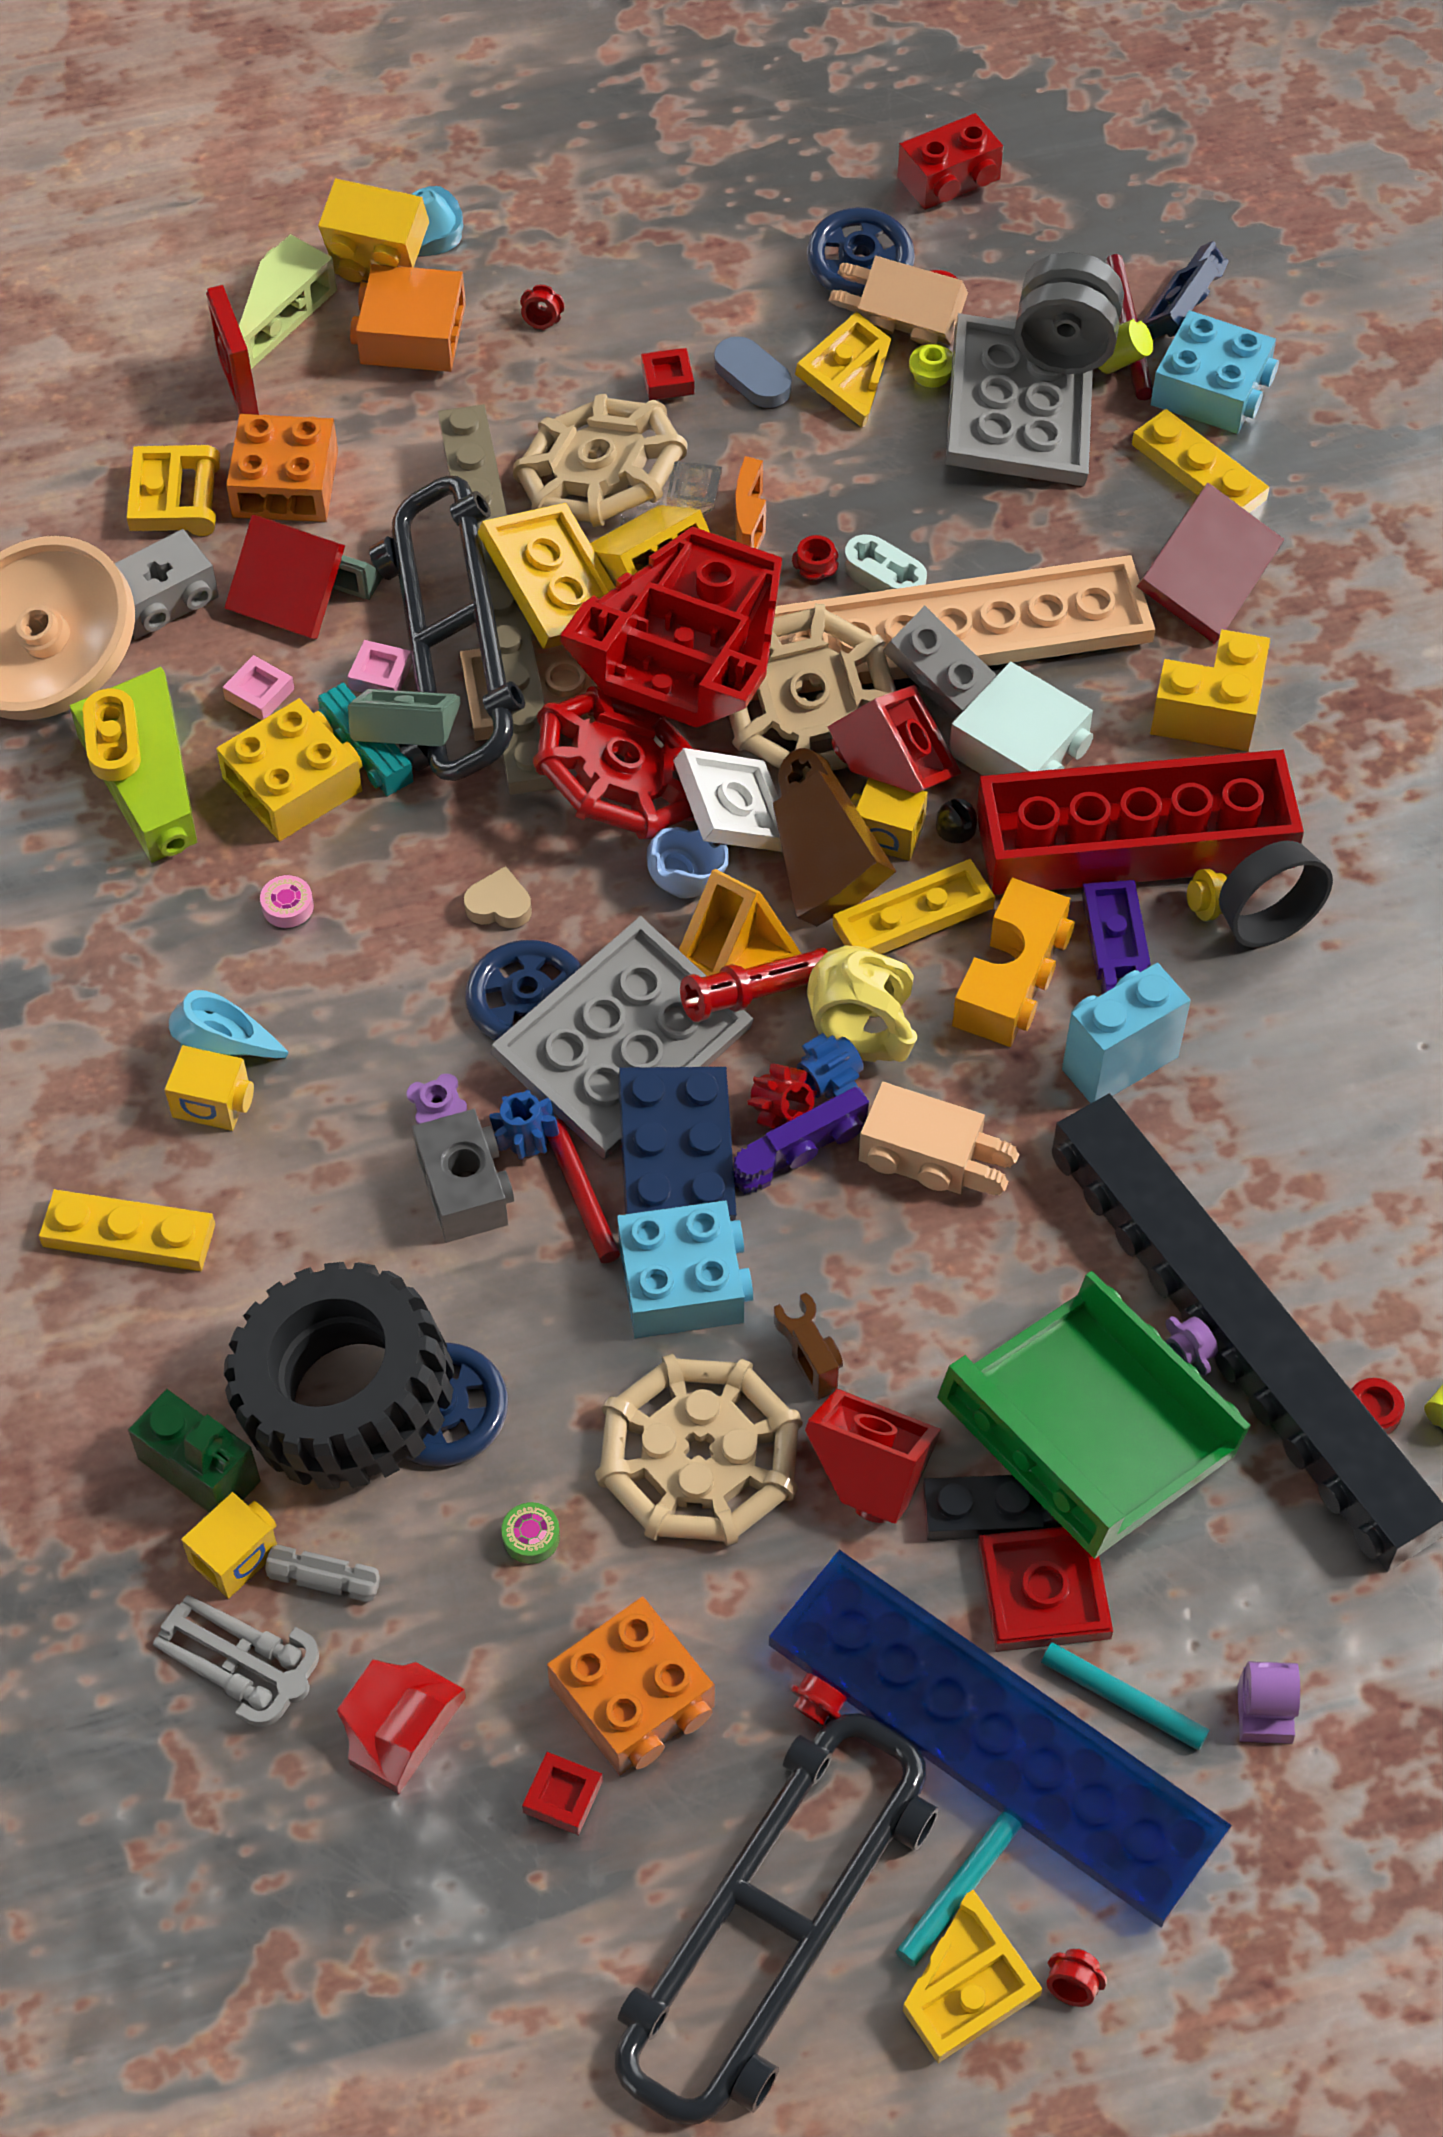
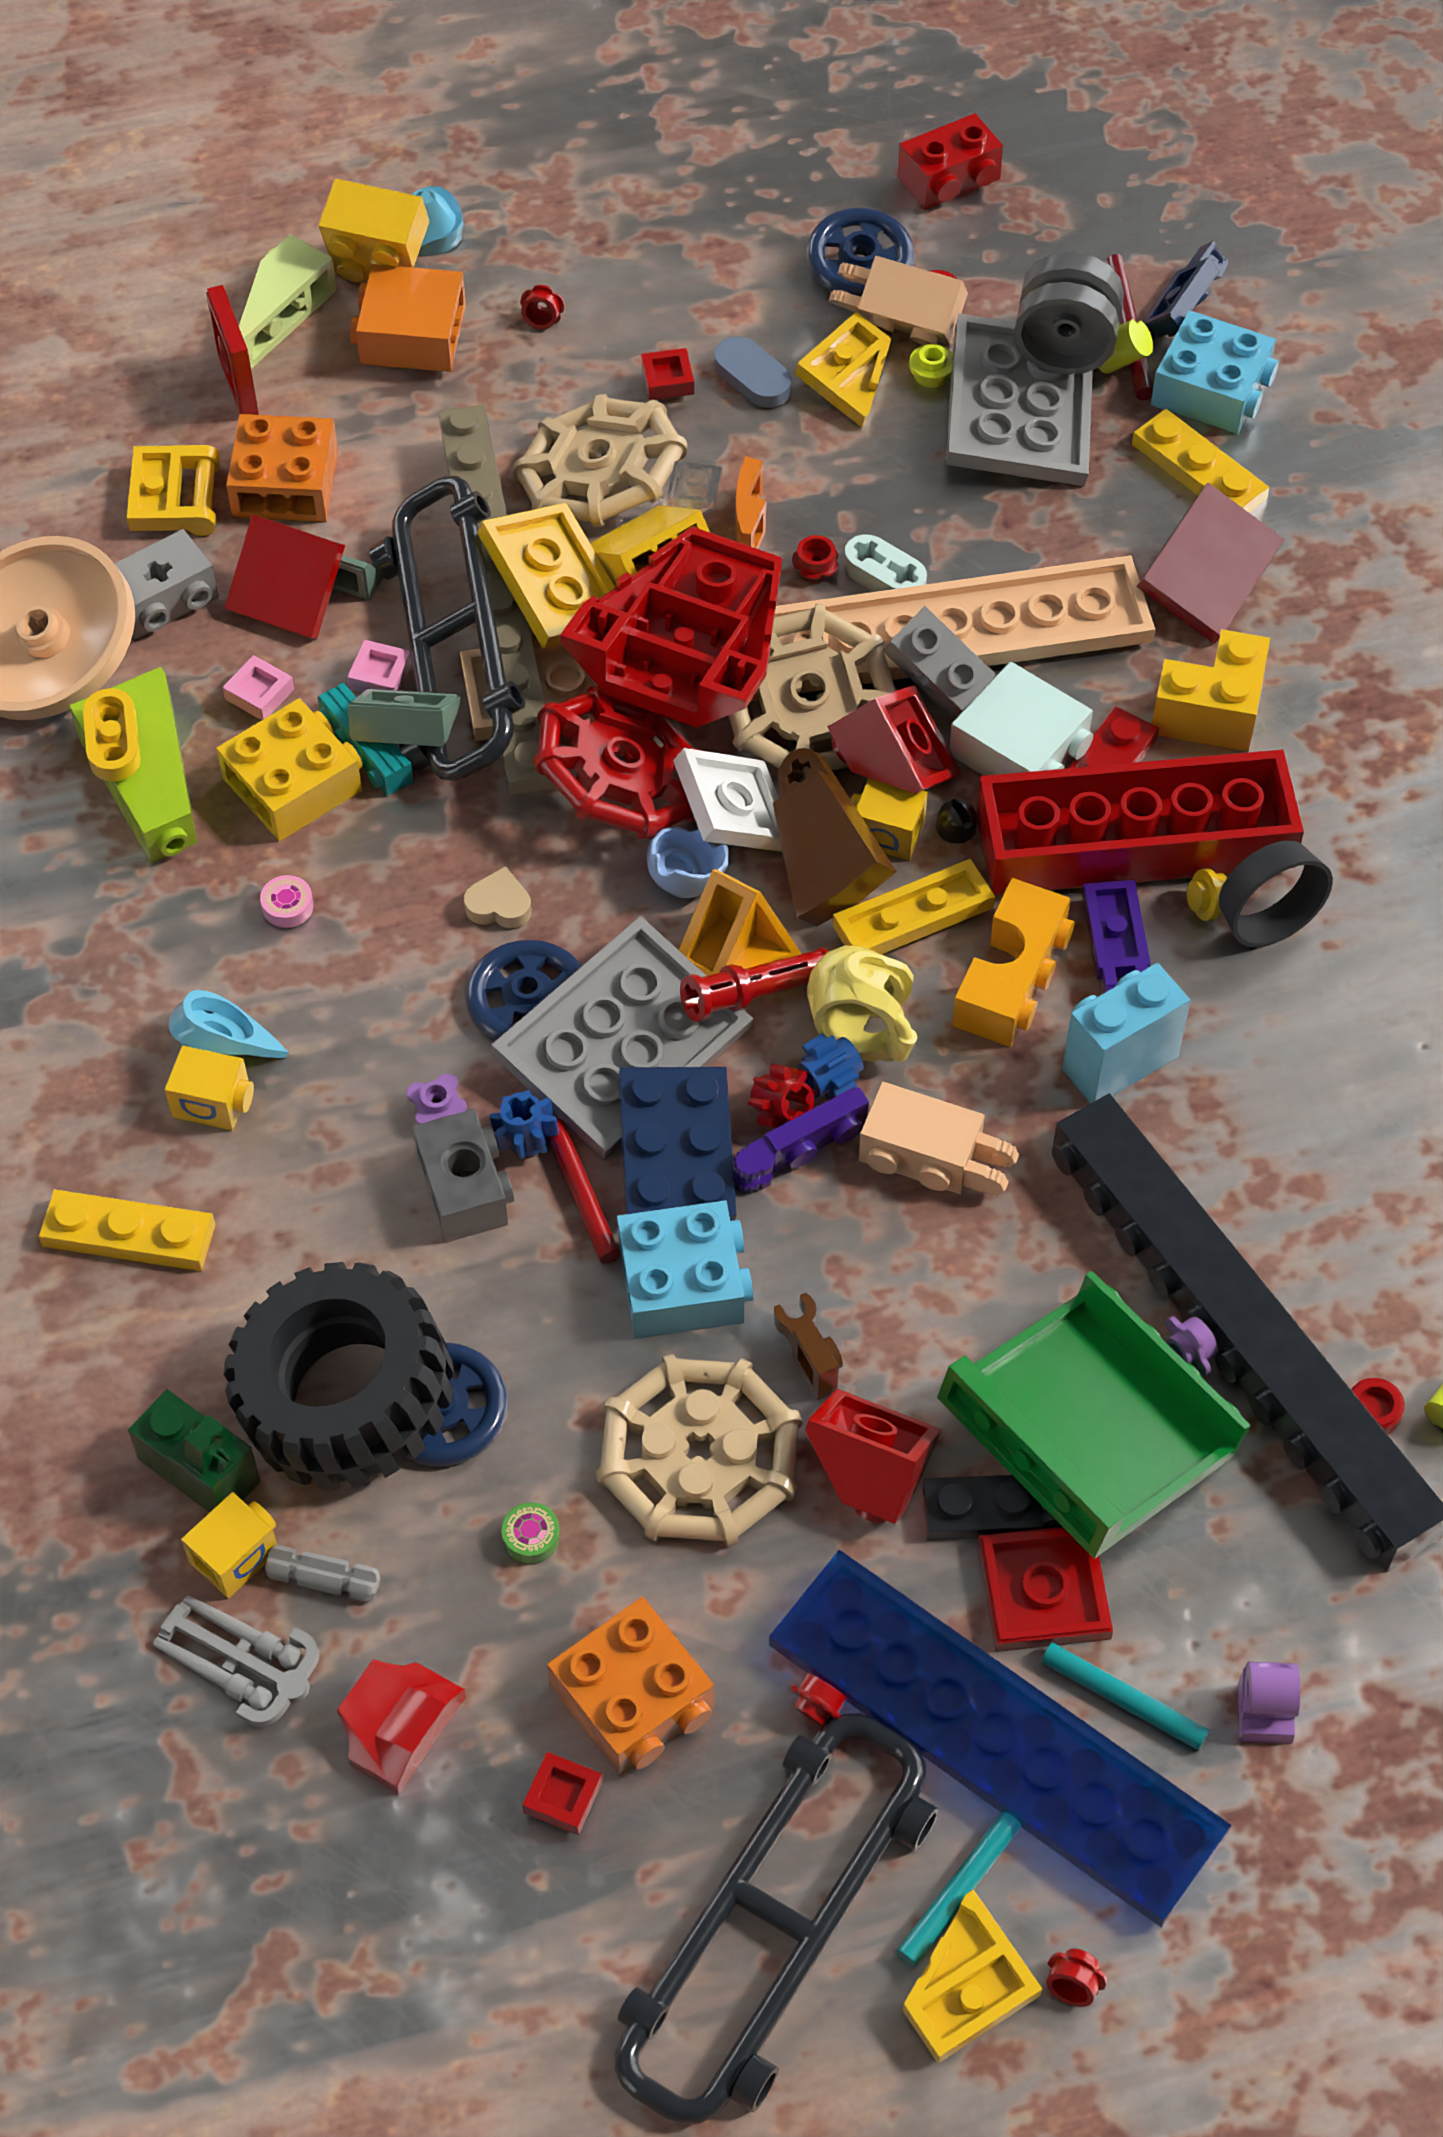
none -> red plate [1069,706,1159,768]

